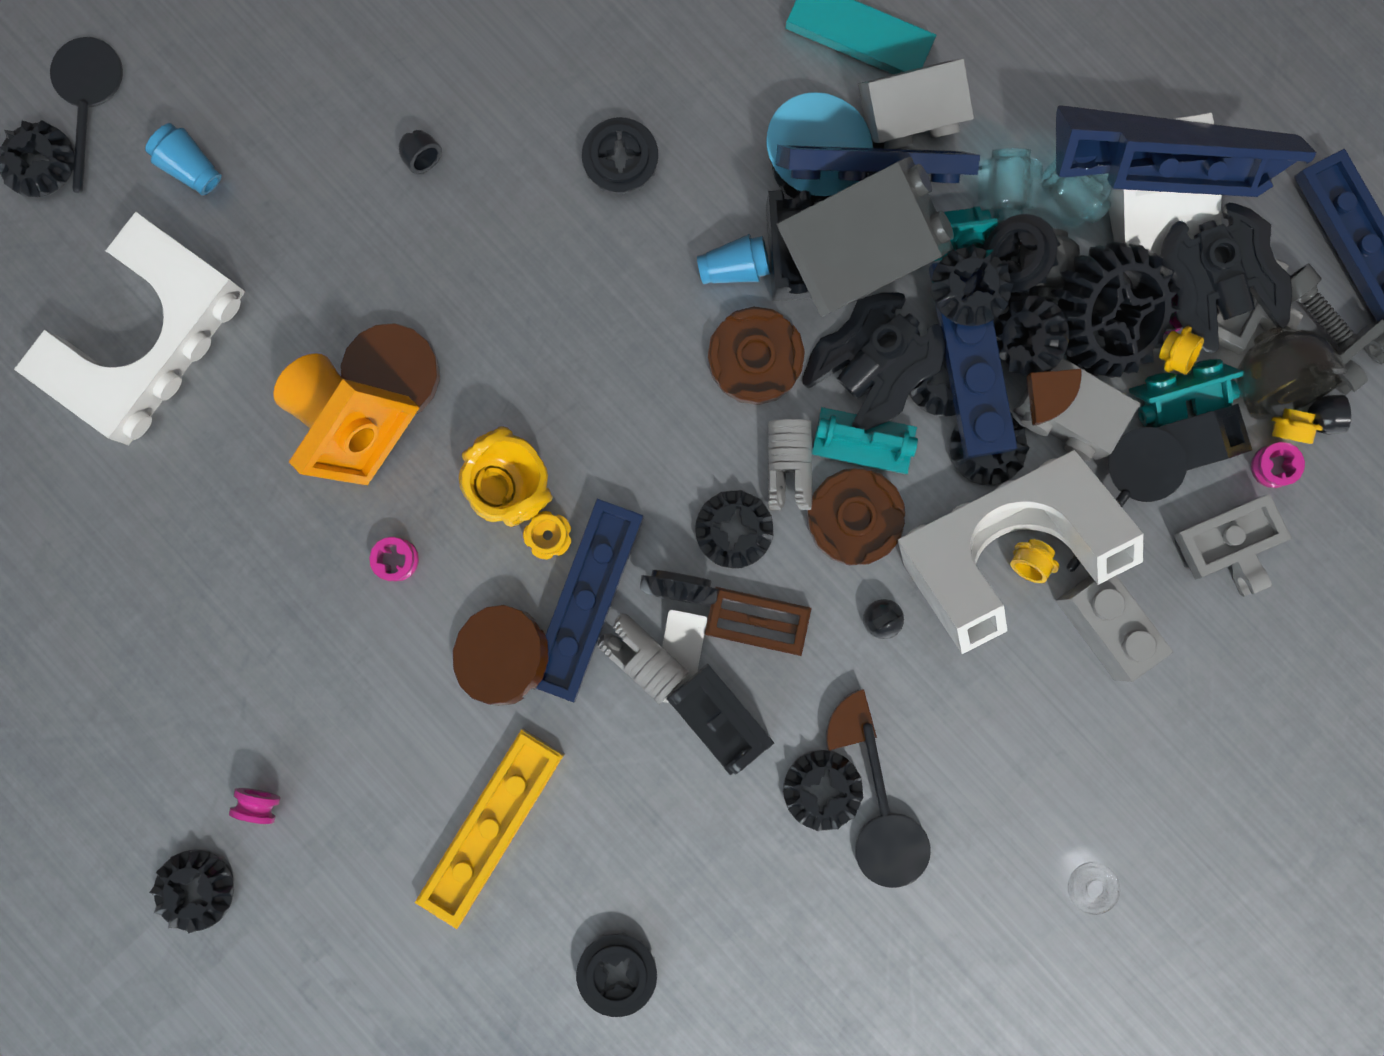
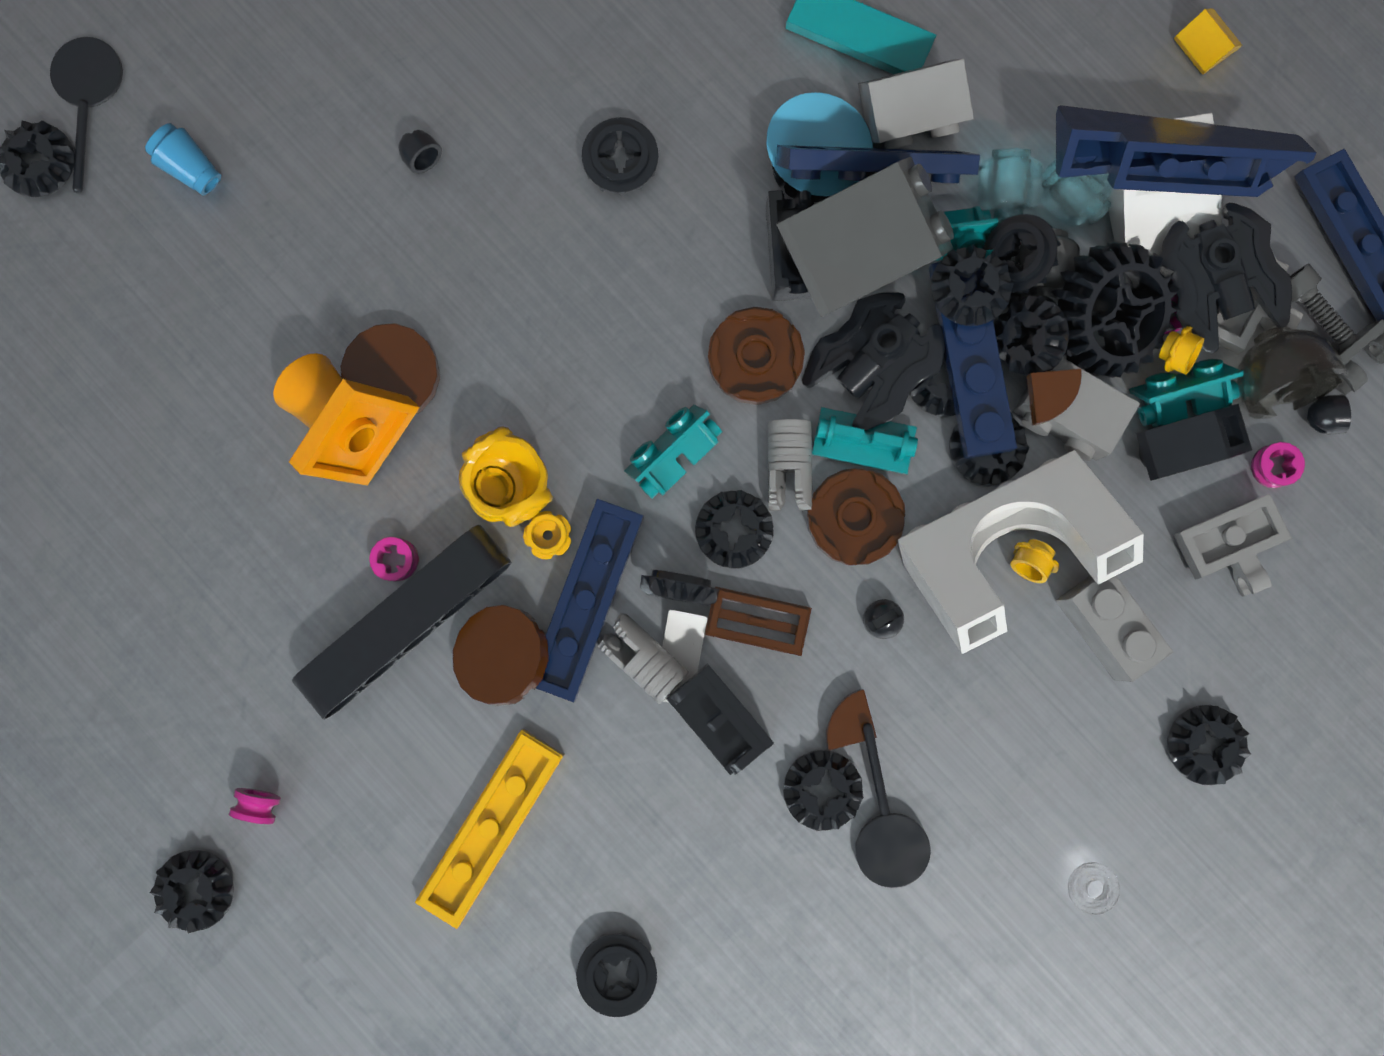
white arch [14,212,245,446] -> none
dark azure cone [697,234,771,284] -> none
black piece [1066,427,1187,572] -> none
yellow plate [1271,408,1323,444] -> none
none -> black beam [292,525,512,720]
none -> teal hinge [624,404,722,499]
none -> black gear [1168,705,1251,785]
none -> yellow slope [1174,8,1242,75]

